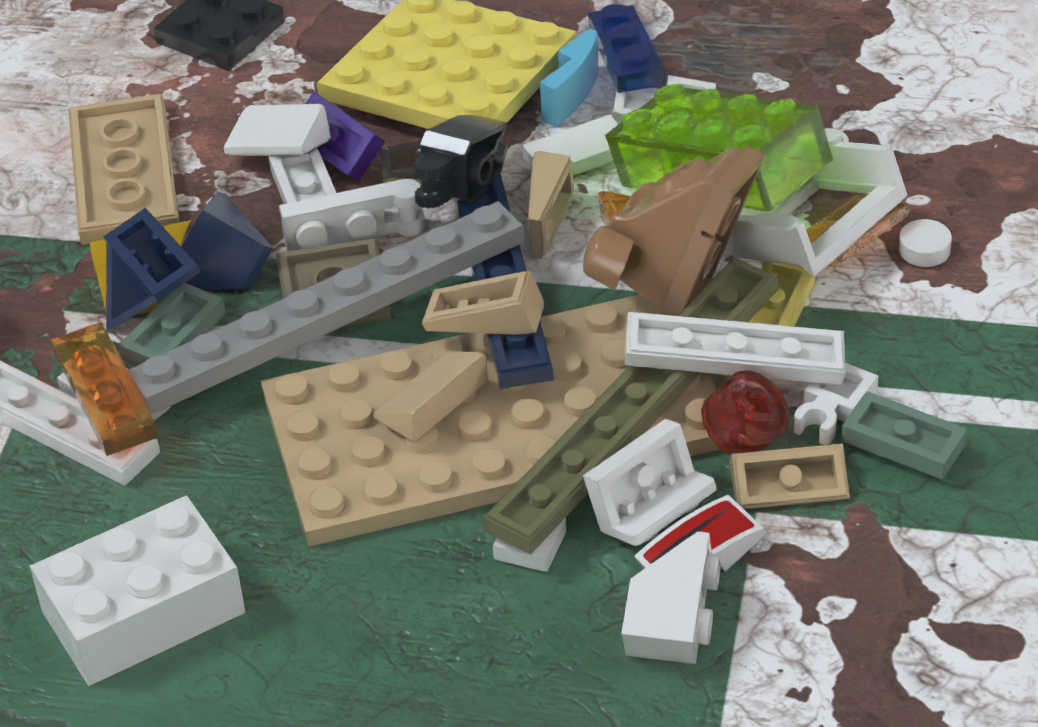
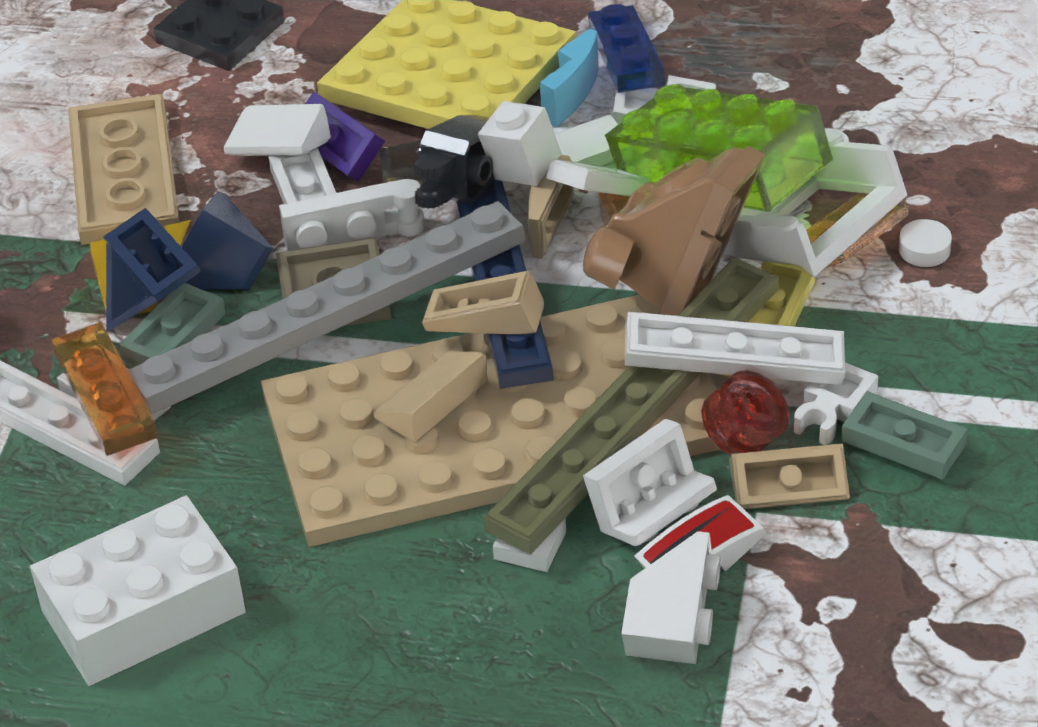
none -> white brick [478,101,562,186]
none -> white tile [546,159,651,196]

